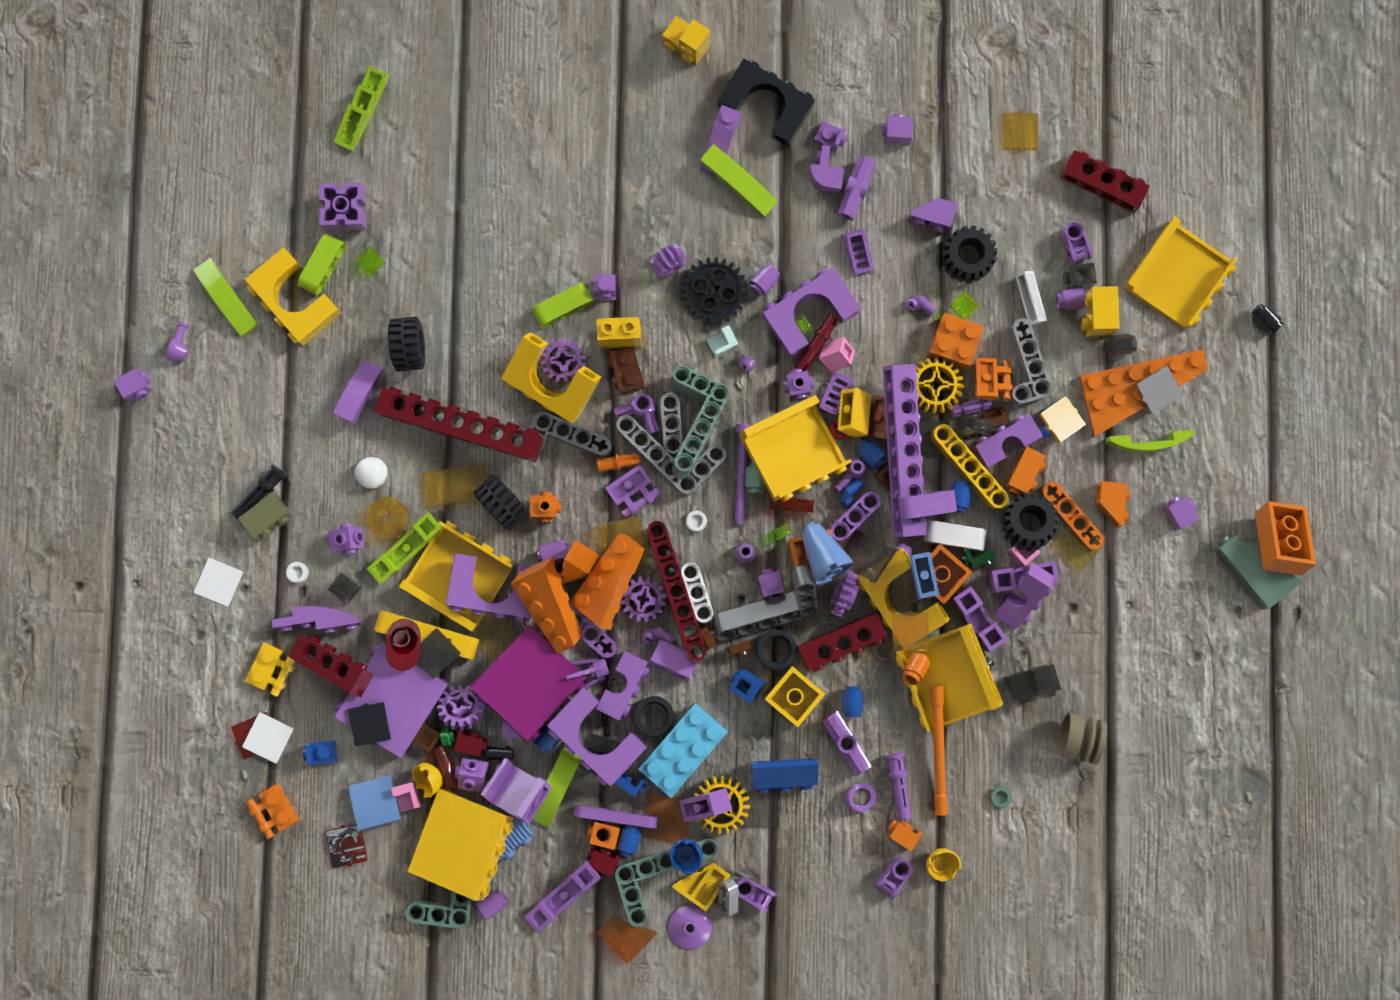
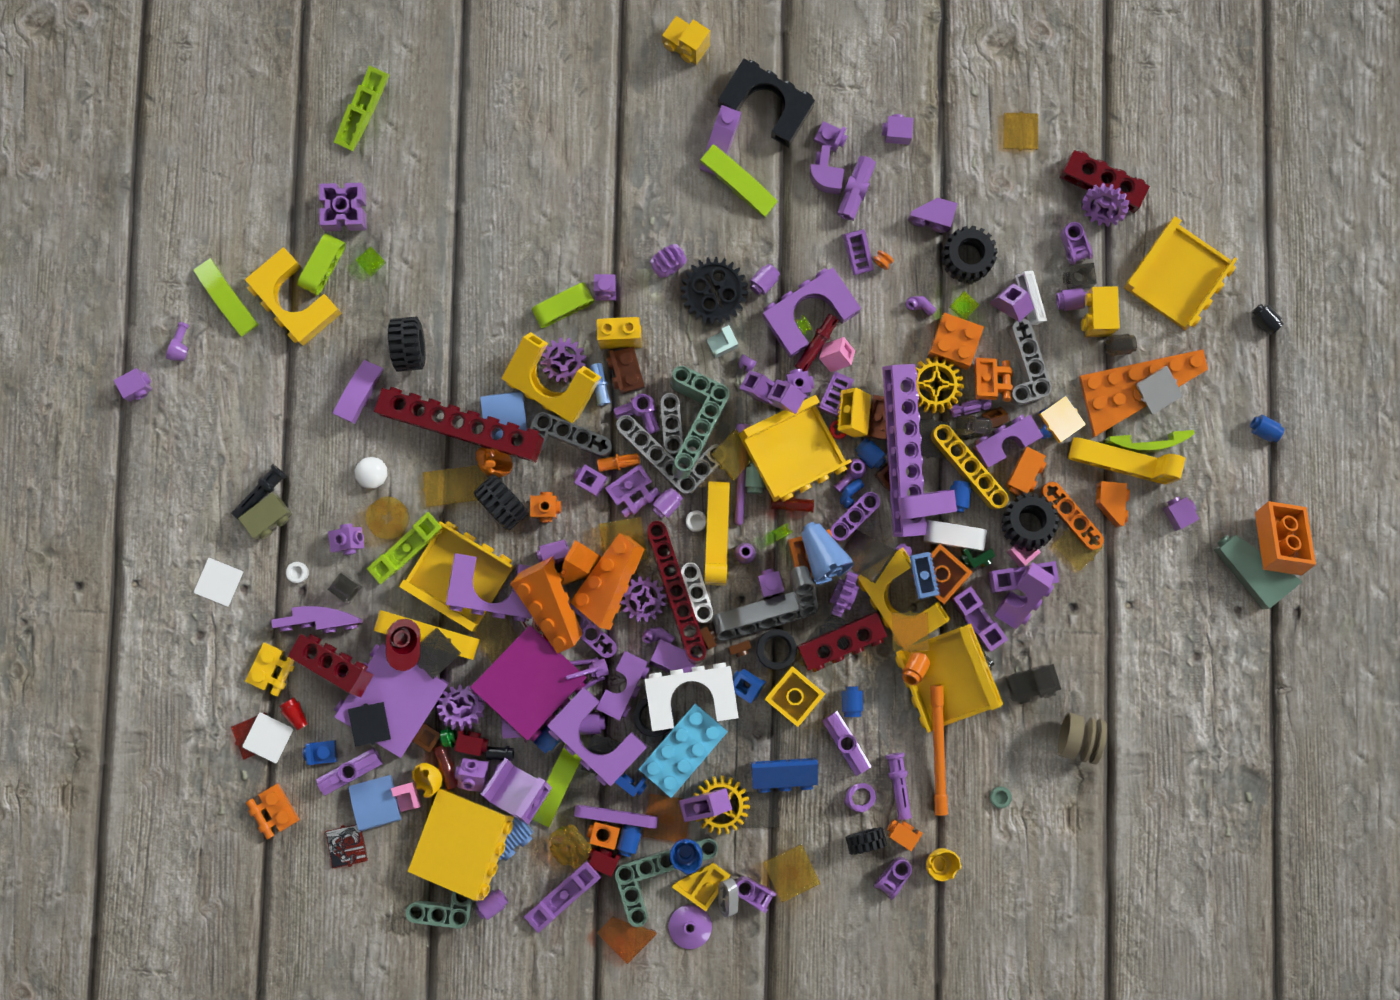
none -> red cone [279,697,308,731]
none -> medium lavender piece [316,748,383,796]
none -> orange hair [475,447,513,477]
none -> medium blue slope [480,391,528,440]
none -> clear yellow plate [549,824,592,869]
none -> medium lavender brick [573,465,608,497]
none -> medium lavender brick [579,712,605,735]
none -> light blue axle [590,363,611,406]
none -> white arch [645,662,739,731]
none -> medium lavender brick [652,487,683,519]
none -> yellow beam [705,481,730,586]
none -> clear yellow piece [711,429,752,480]
none -> medium lavender arch [740,370,806,414]
none -> clear yellow plate [763,843,821,903]
none -> black tyre [845,827,887,855]
none -> orange bush [873,250,894,270]
none -> medium lavender slope [990,283,1034,322]
none -> yellow beam [1068,437,1186,484]
none -> medium lavender gear [1082,183,1129,227]
none -> blue brick [1250,415,1284,443]

